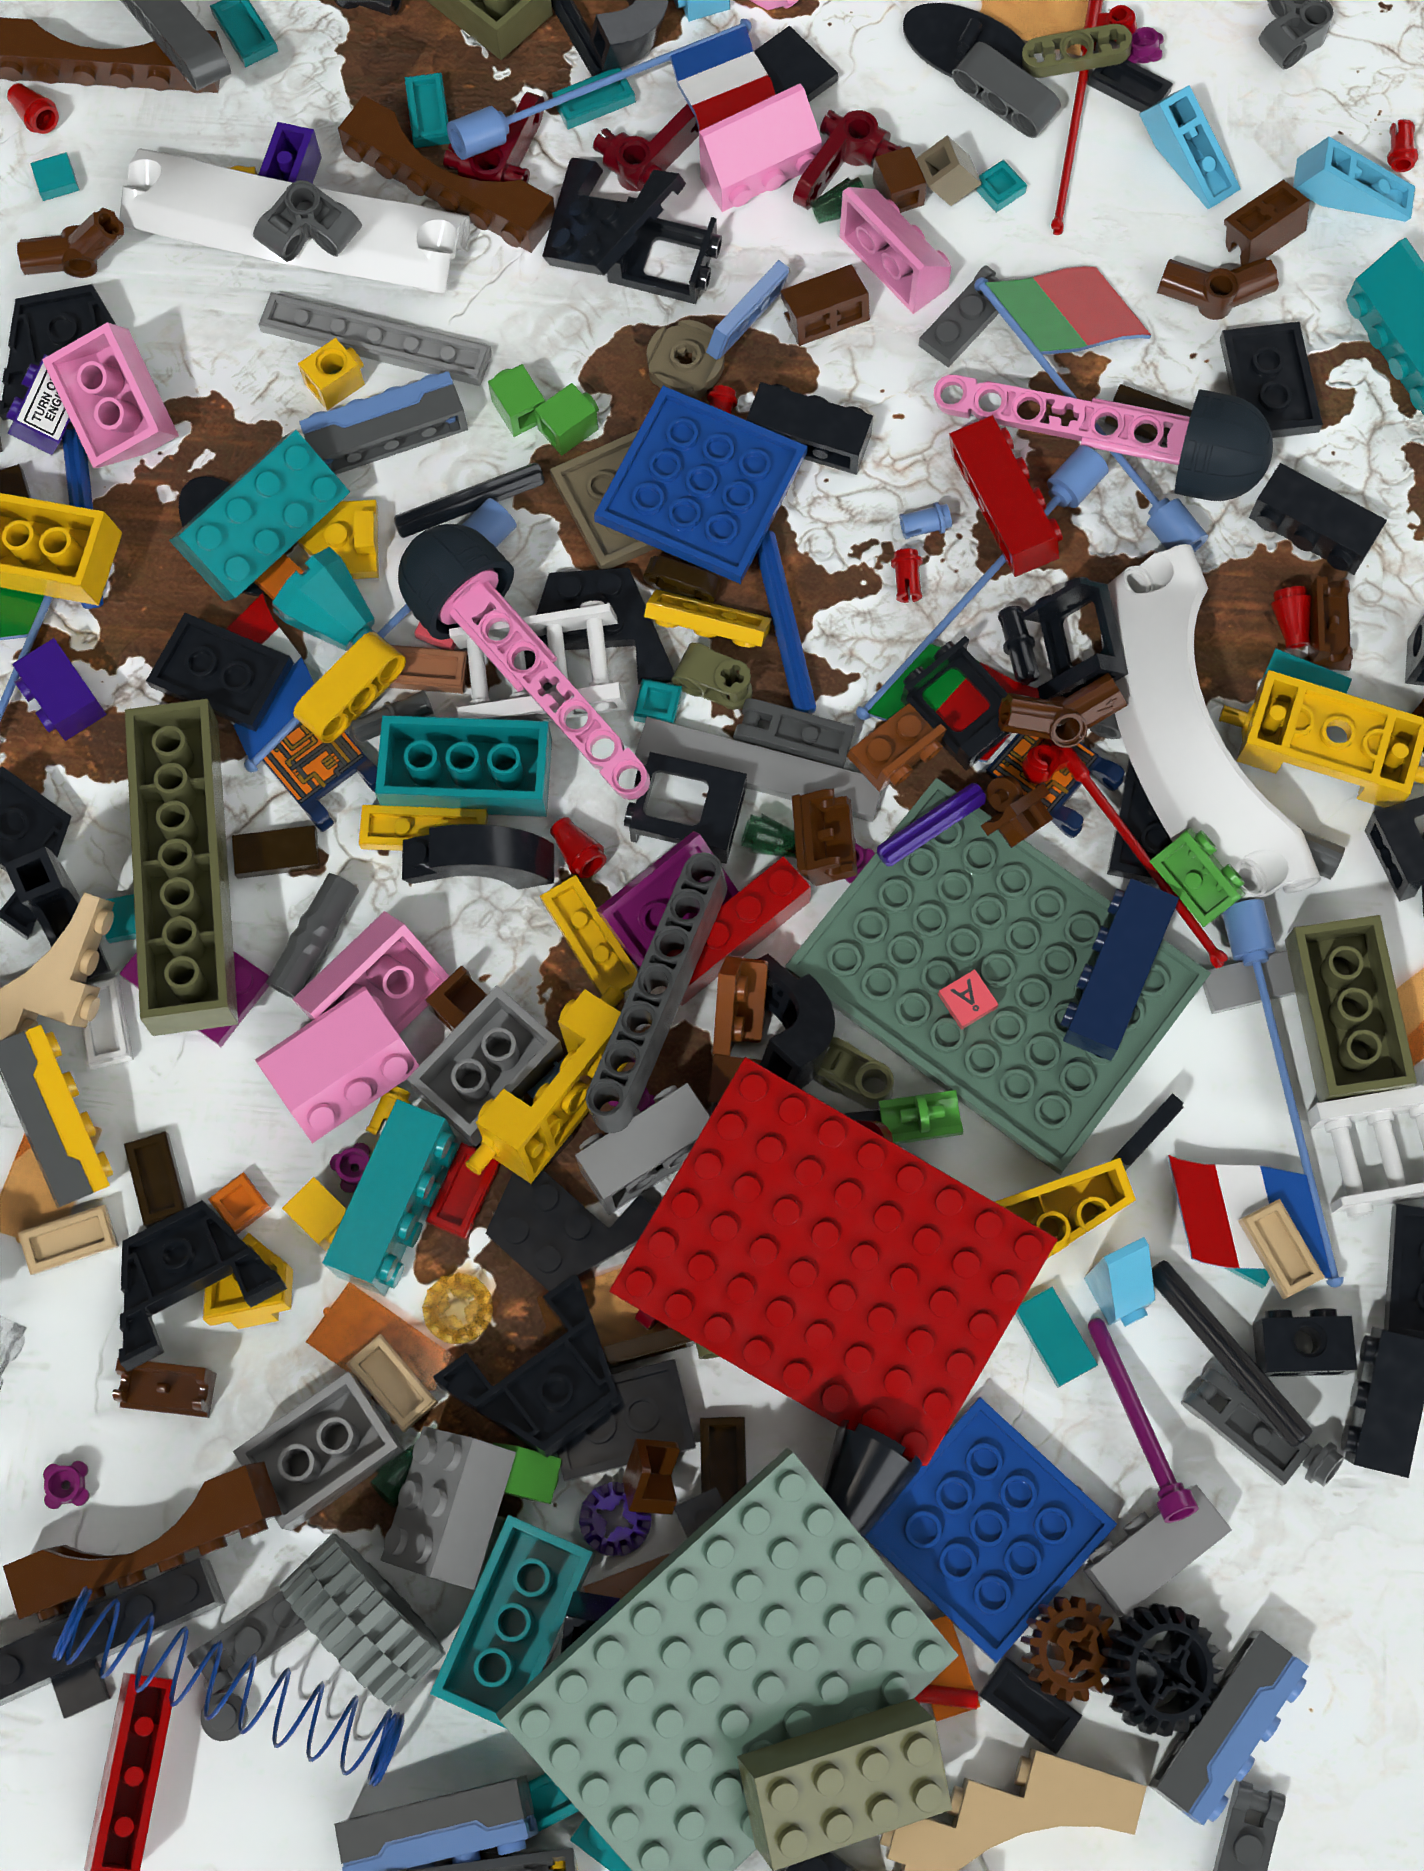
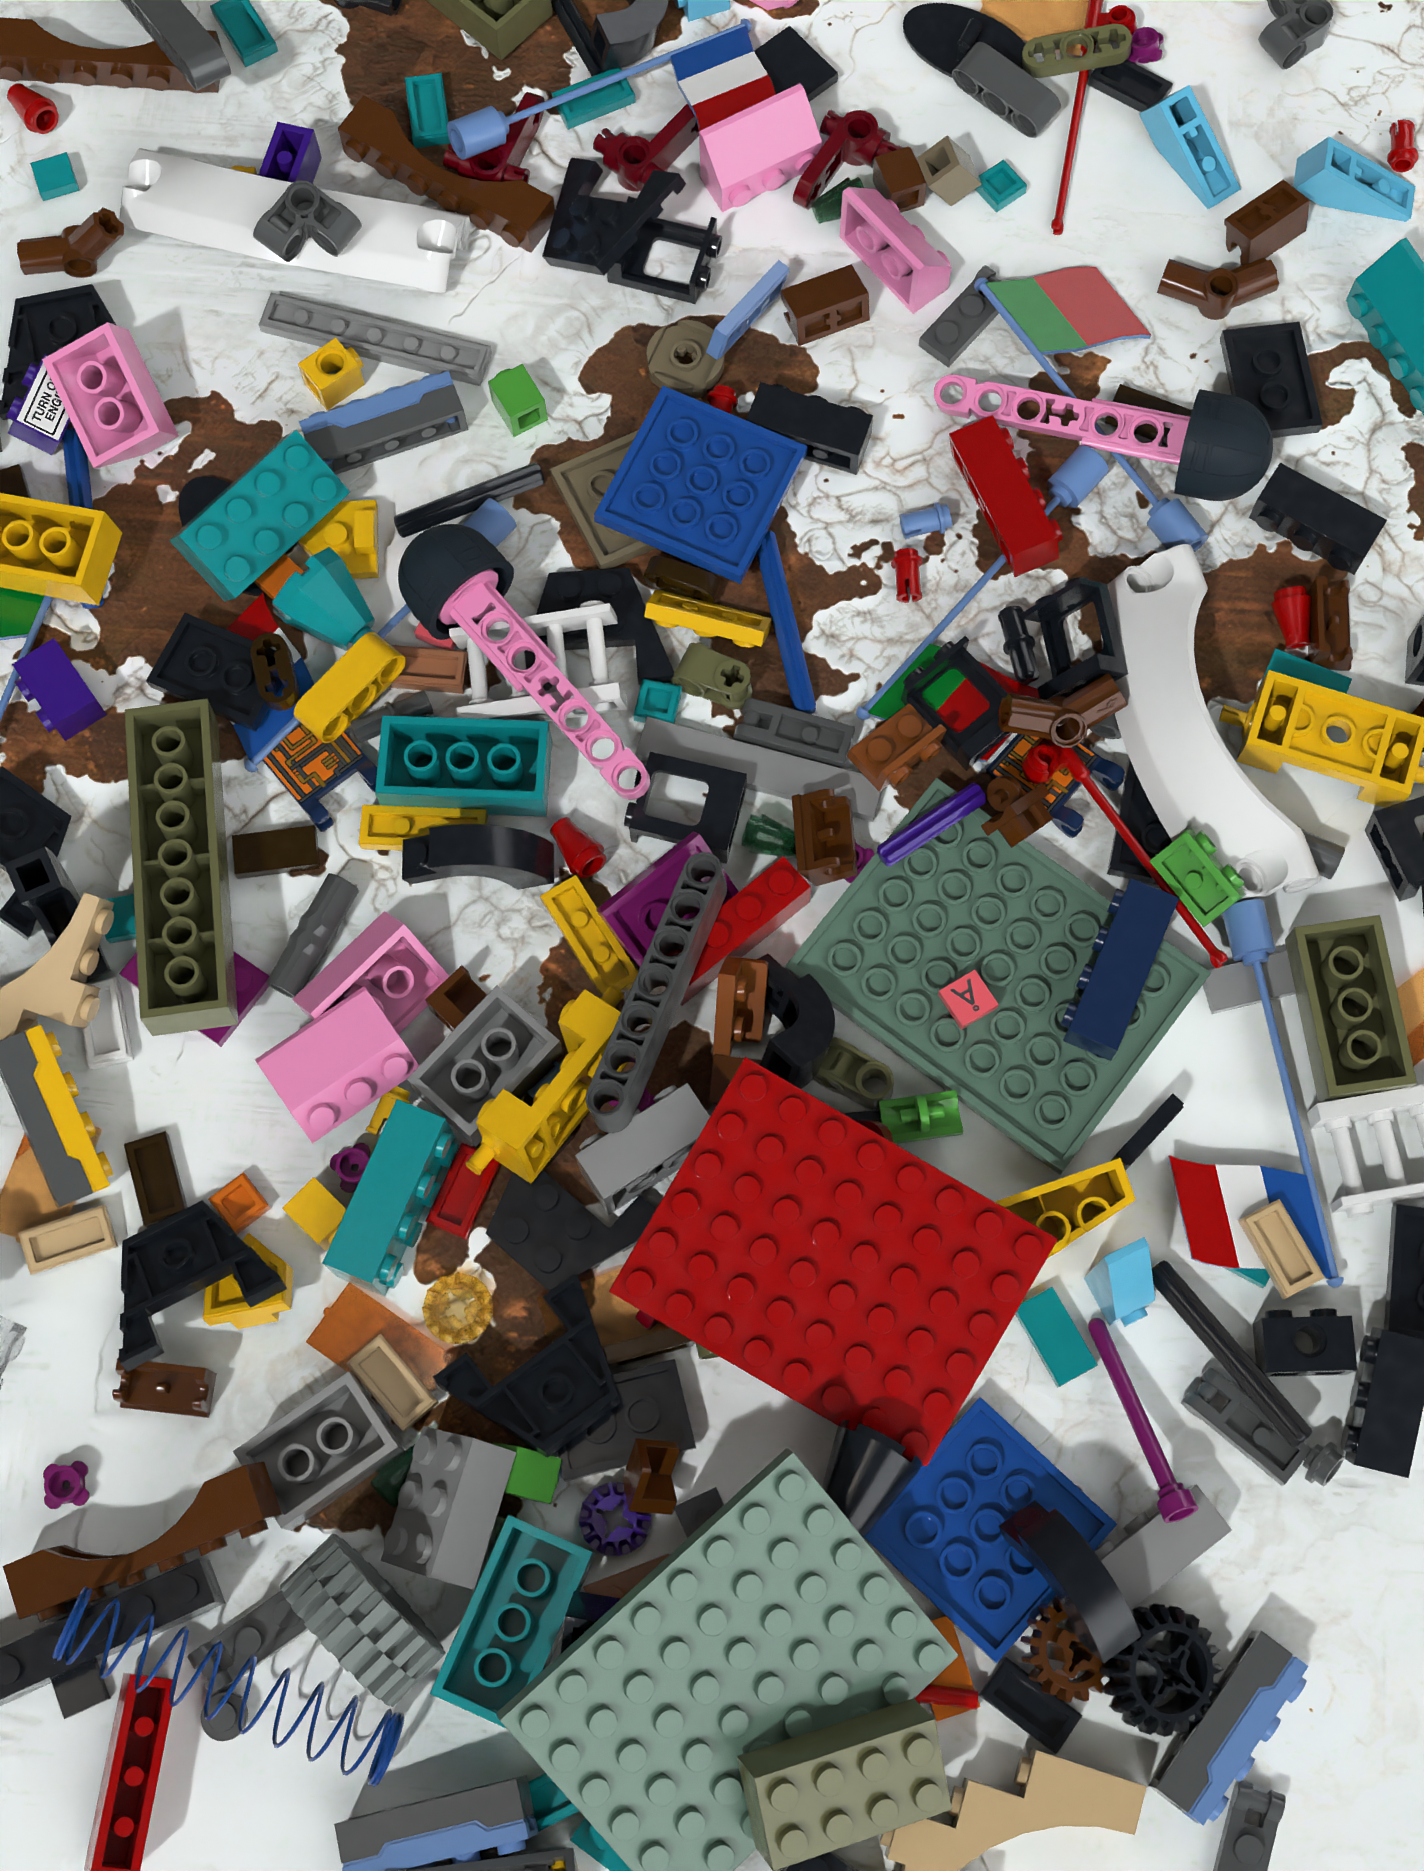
bright green brick [535,383,599,456] -> none
dark brown tile [700,1417,747,1505] -> none
none -> dark brown beam [251,633,300,711]
none -> black arch [998,1500,1141,1663]

